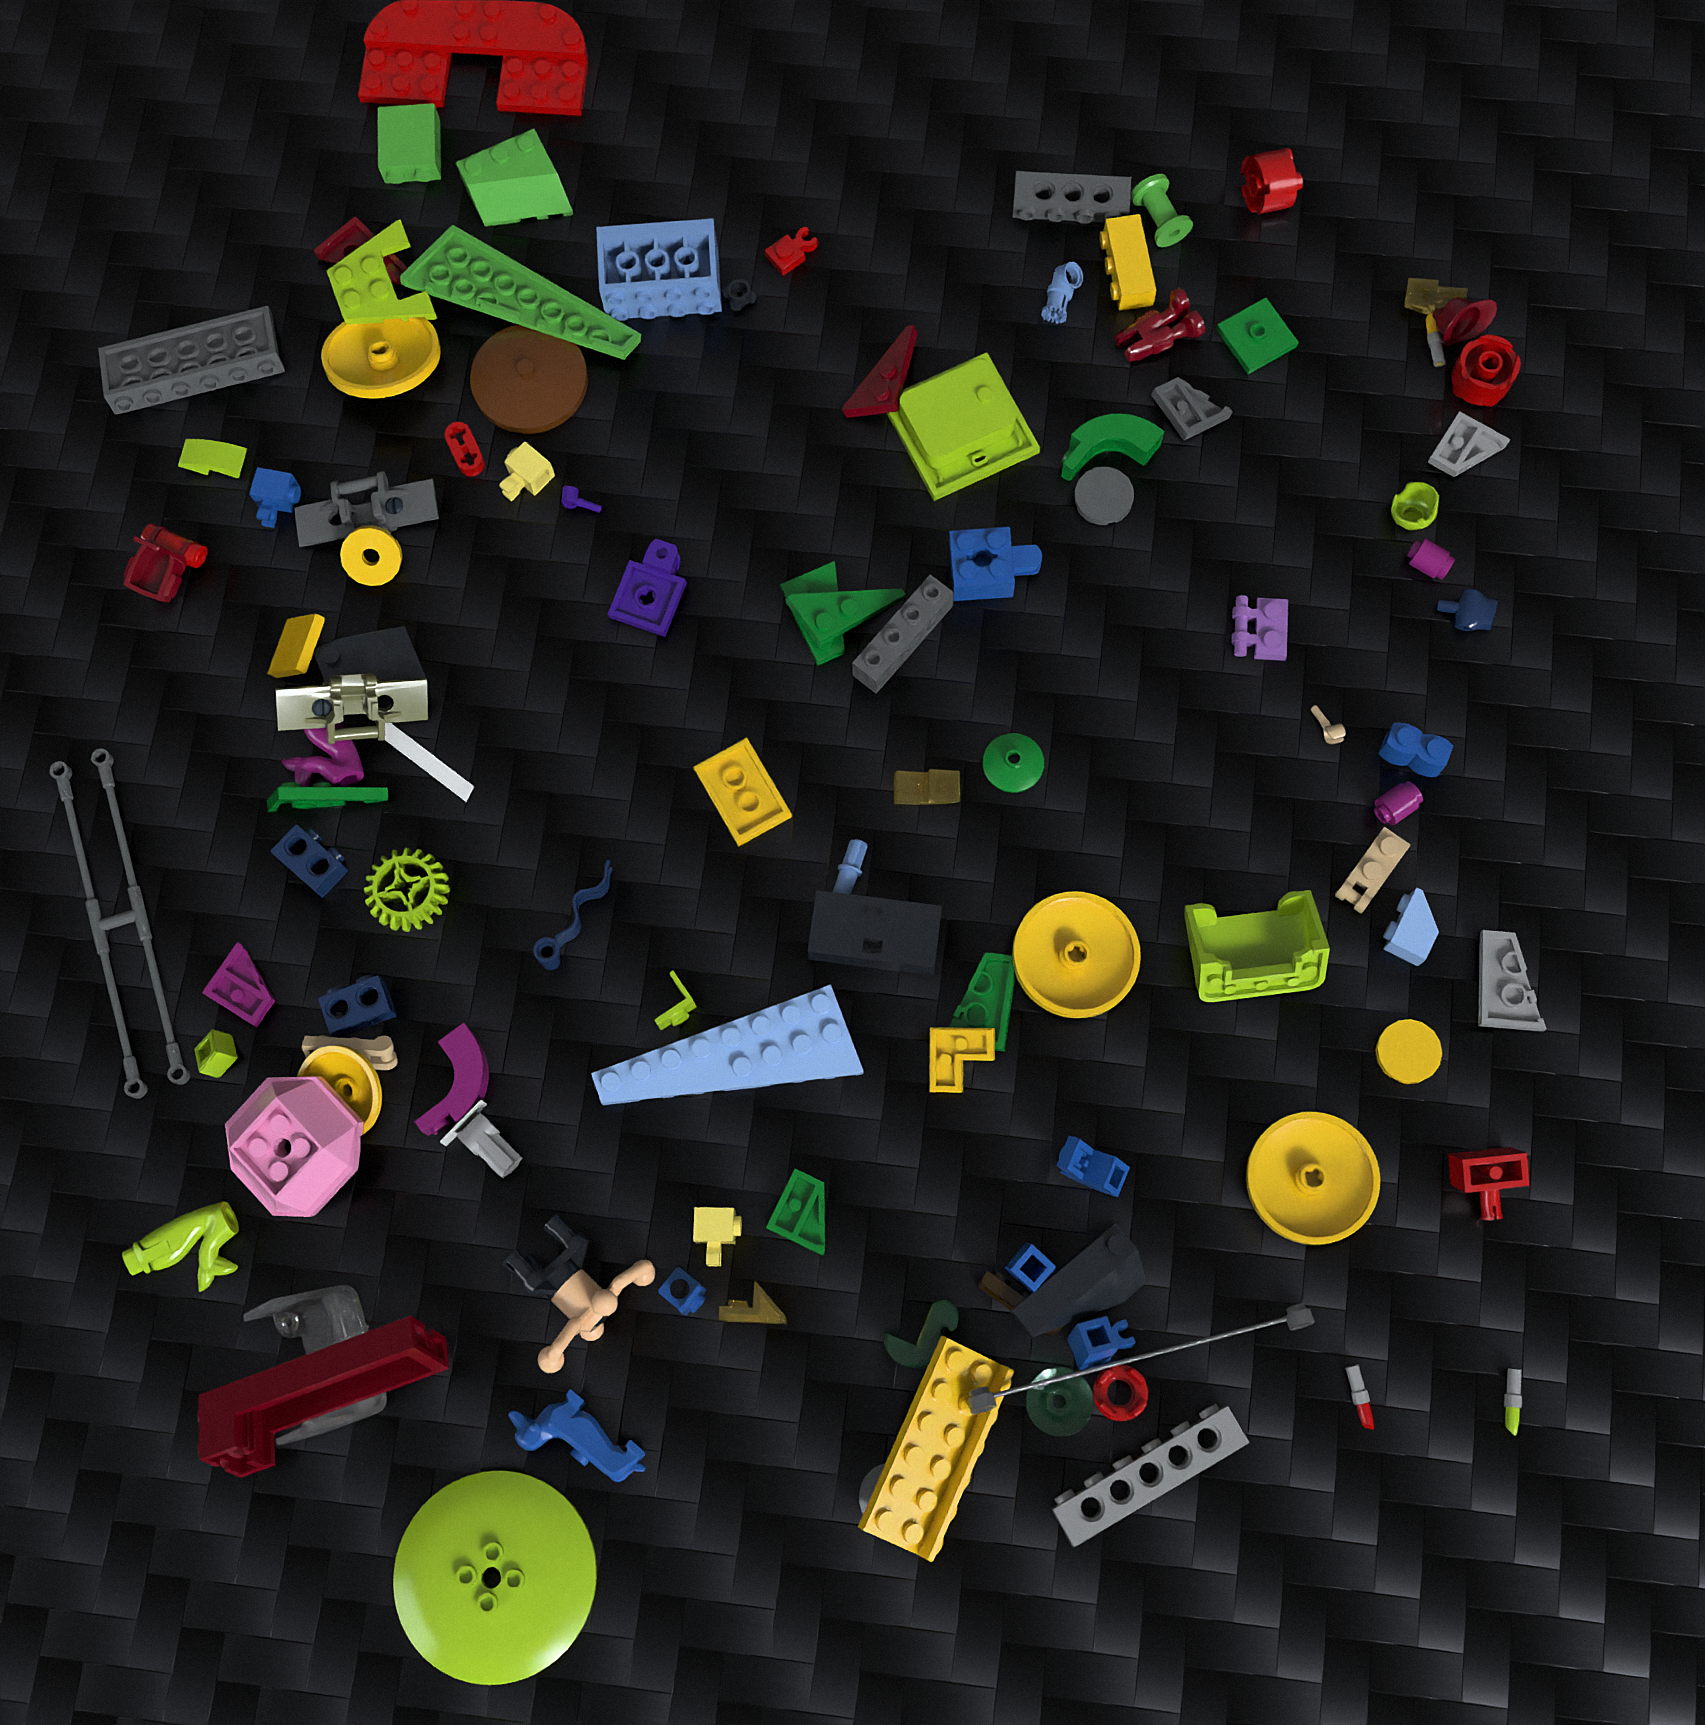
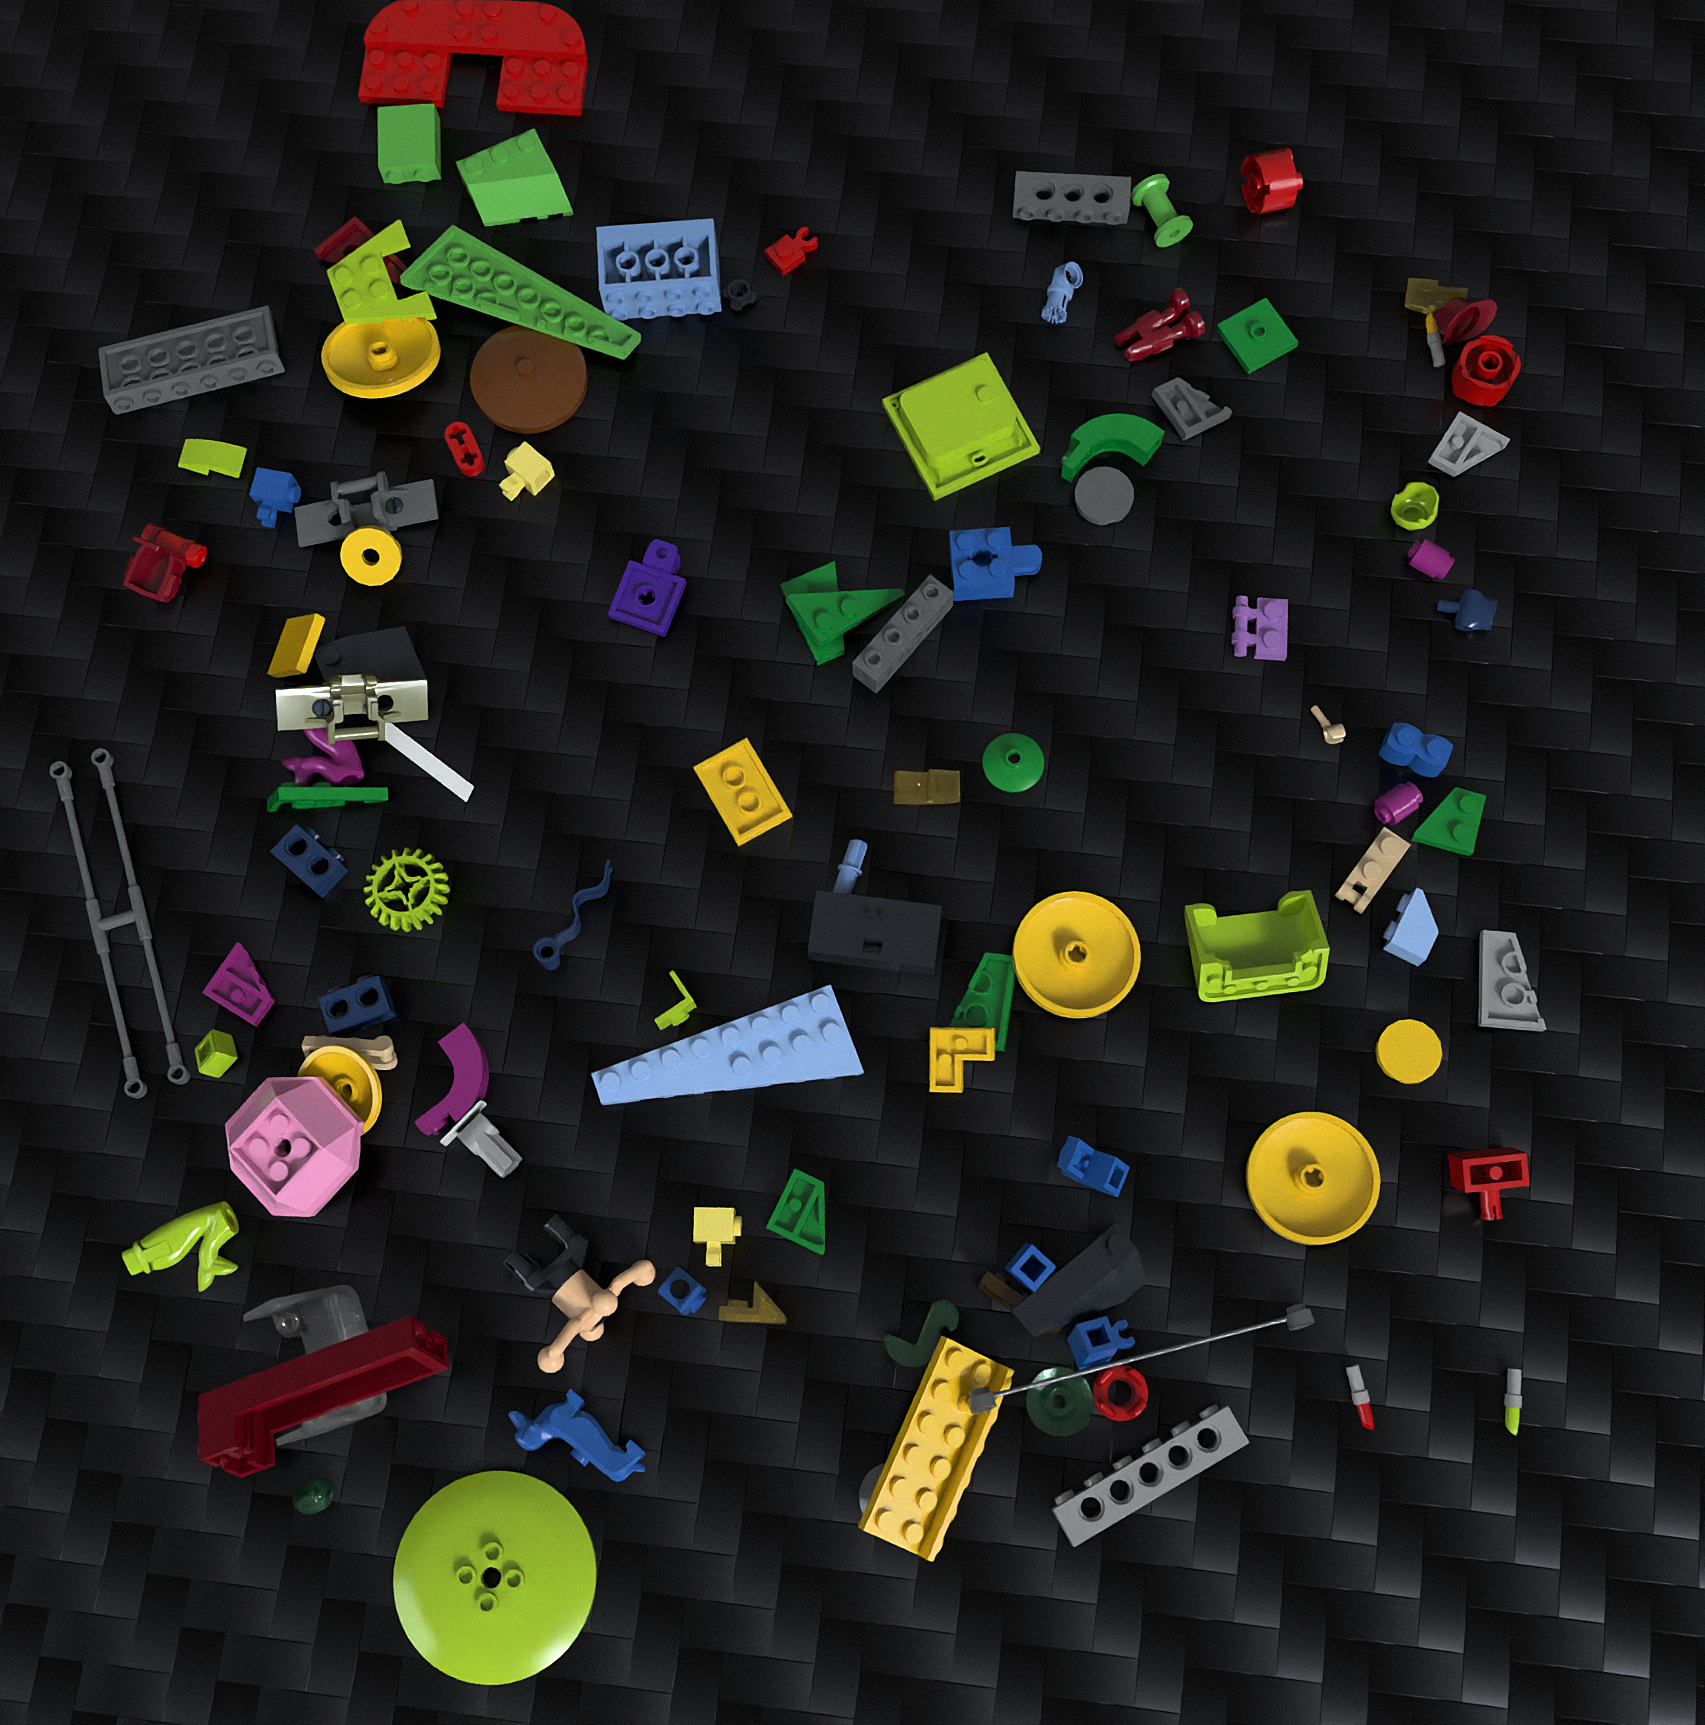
dark purple hand [562,486,602,513] -> none
dark red wing [842,325,918,418] -> none
yellow brick [1100,214,1156,311] -> none
none -> clear green plate [292,1478,334,1515]
none -> green wing [1411,787,1486,856]

